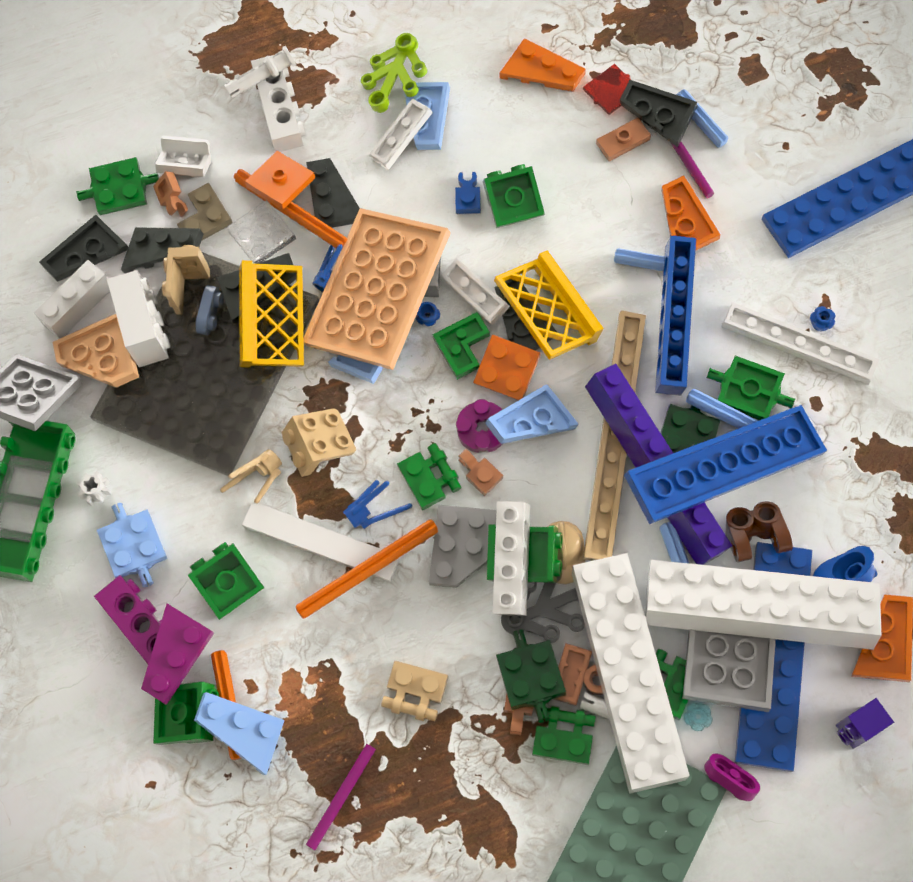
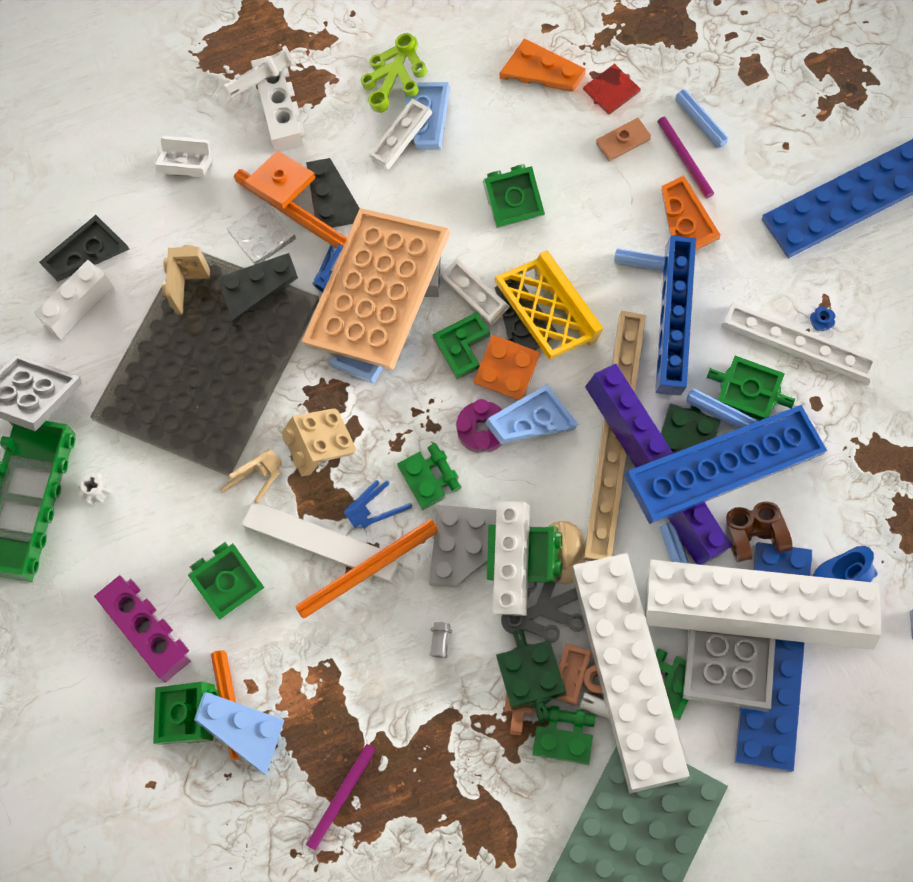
light nougat plate [53,314,139,387] -> none
green plate [76,157,159,216] -> none
light blue plate [97,503,167,587] -> none
white brick [107,270,170,367] -> none
pearl dark grey wing [121,227,204,274] -> none
magenta wing [141,603,214,705] -> none
nougat plate [153,171,188,217] -> none
dark tan plate [177,183,233,240] -> none
sand blue plate [196,285,223,335] -> none
yellow fence [239,260,304,367] -> none
tan plate [381,661,448,721] -> none
blue plate [416,302,440,326] -> none
blue plate [455,172,481,214] -> none
nougat plate [458,449,503,496] -> none
pearl dark grey wing [620,80,697,148] -> none
clear light blue plate [684,703,713,731] -> none
magenta plate [704,753,760,801] -> none
dark purple brick [836,698,895,749] -> none
orange wing [851,595,913,682] -> none
none -> light grey pin [429,622,453,658]

